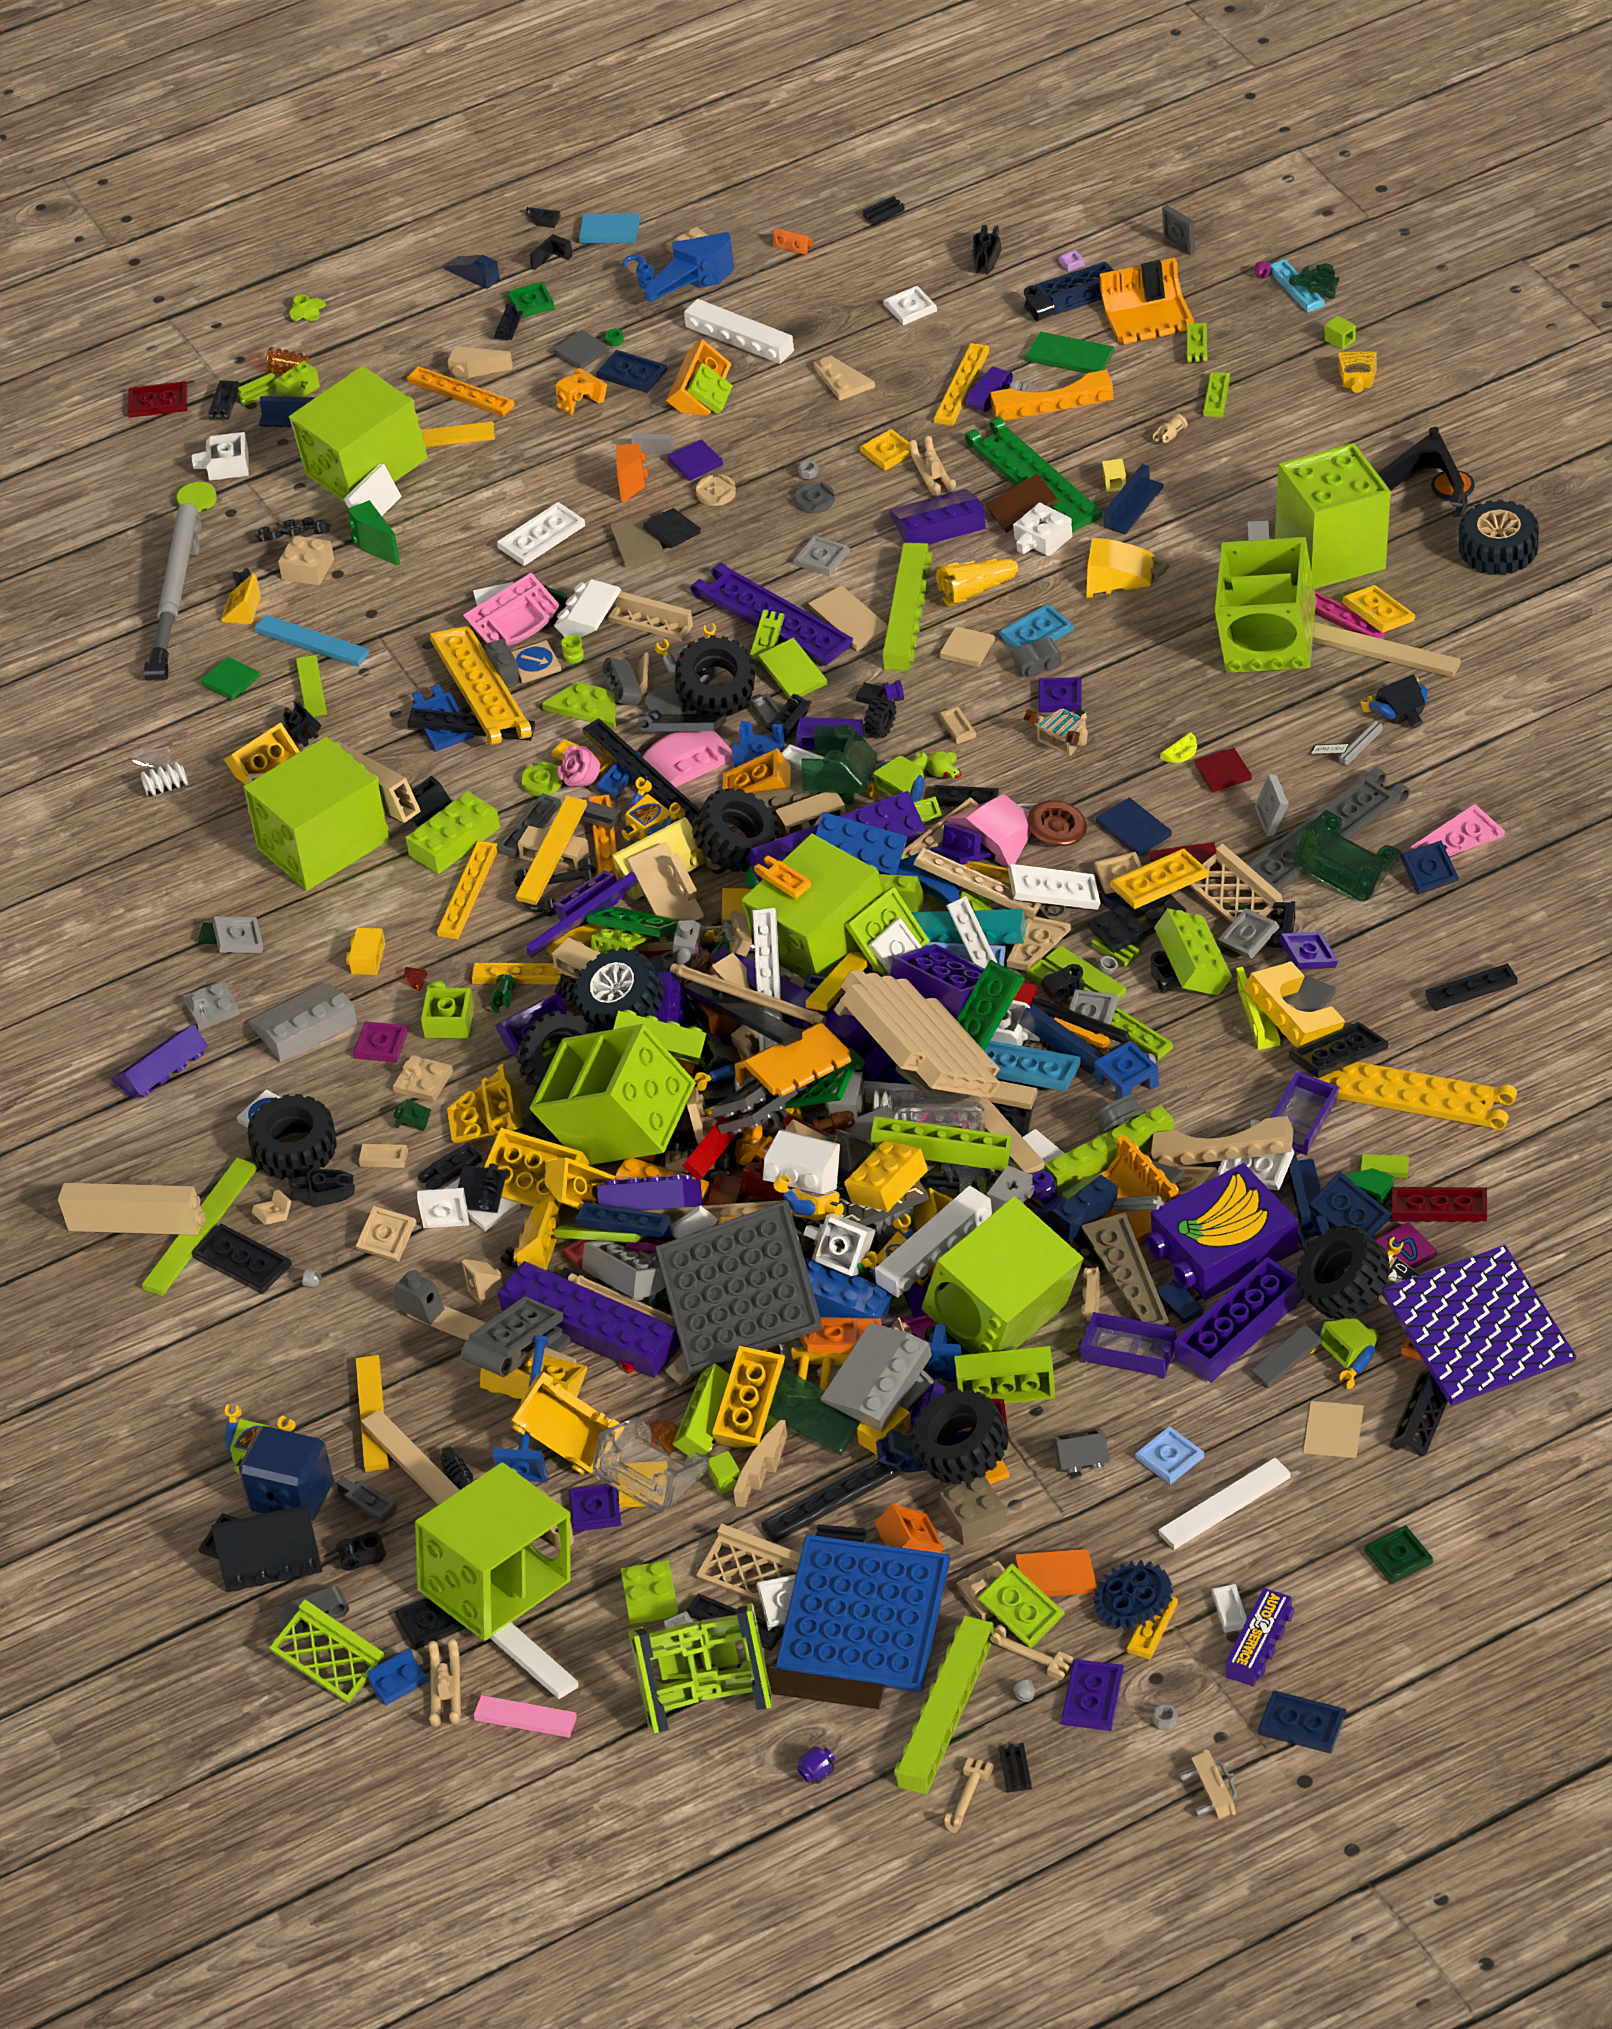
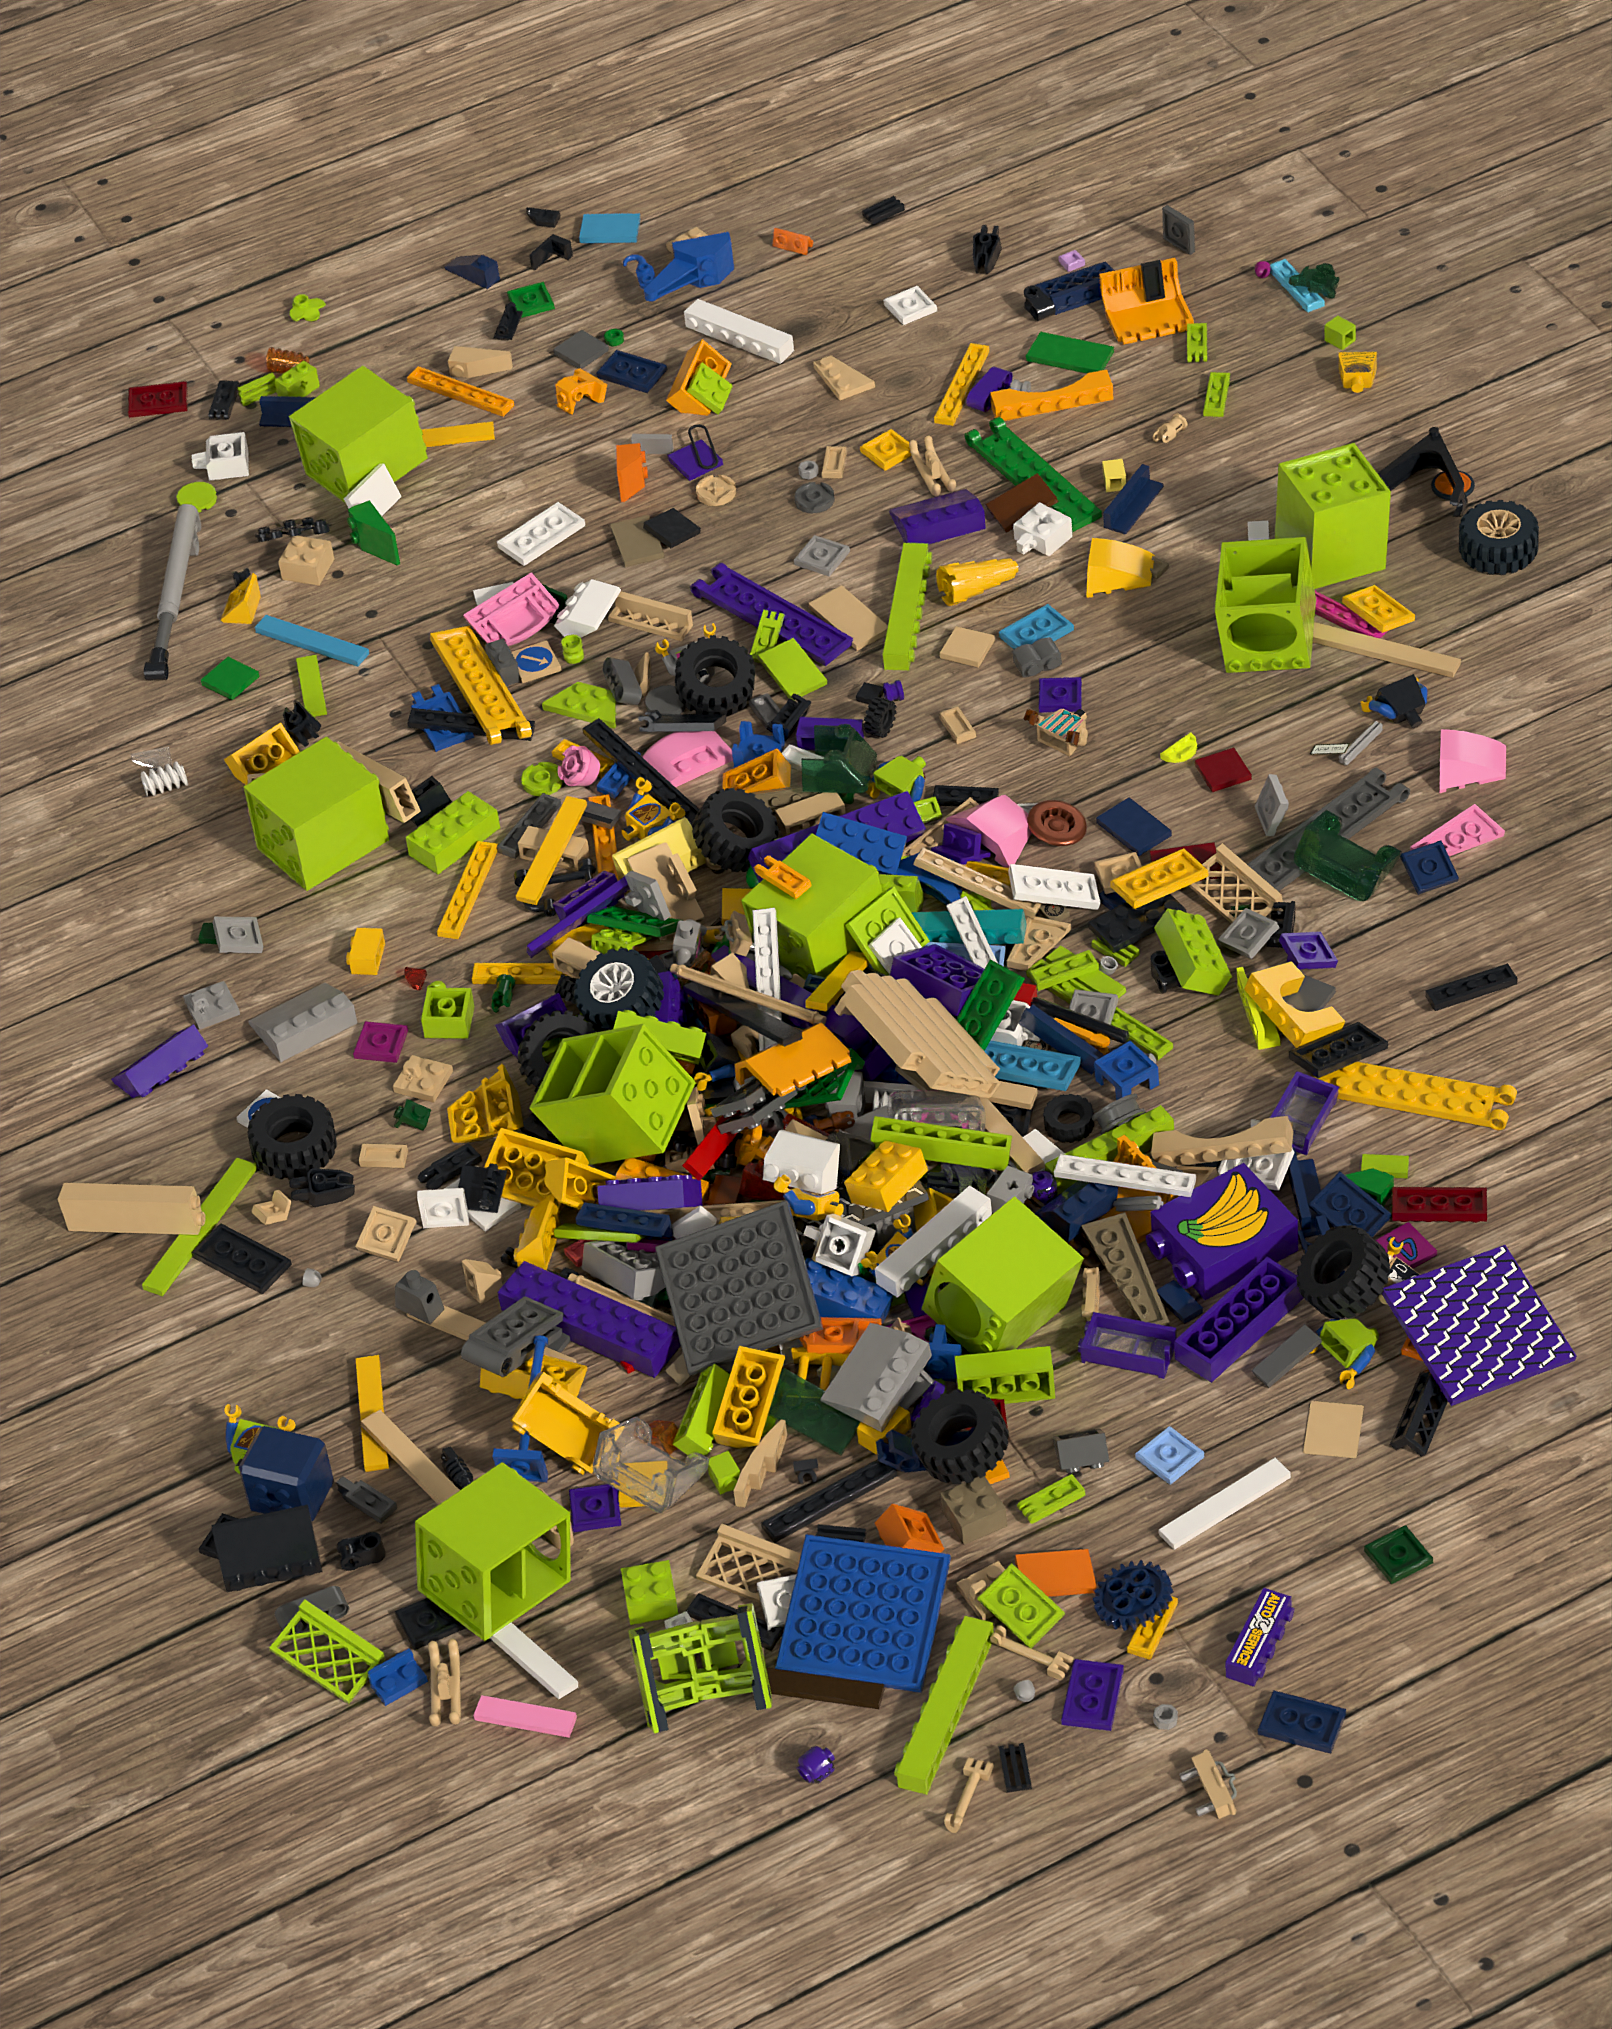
lime animal [916,751,962,778] -> none
black piece [1041,964,1085,1003] -> none
white tile [1211,1584,1247,1633] -> none
none -> light grey hinge [624,871,671,921]
none -> black piece [688,424,718,469]
none -> black tile [793,1458,819,1485]
none -> tan tile [822,446,847,478]
none -> lime hinge [1017,1474,1086,1524]
none -> lime tile [1028,950,1099,991]
none -> black tyre [1043,1094,1095,1143]
none -> white tile [1054,1154,1196,1197]
none -> bright pink wedge [1440,729,1506,793]

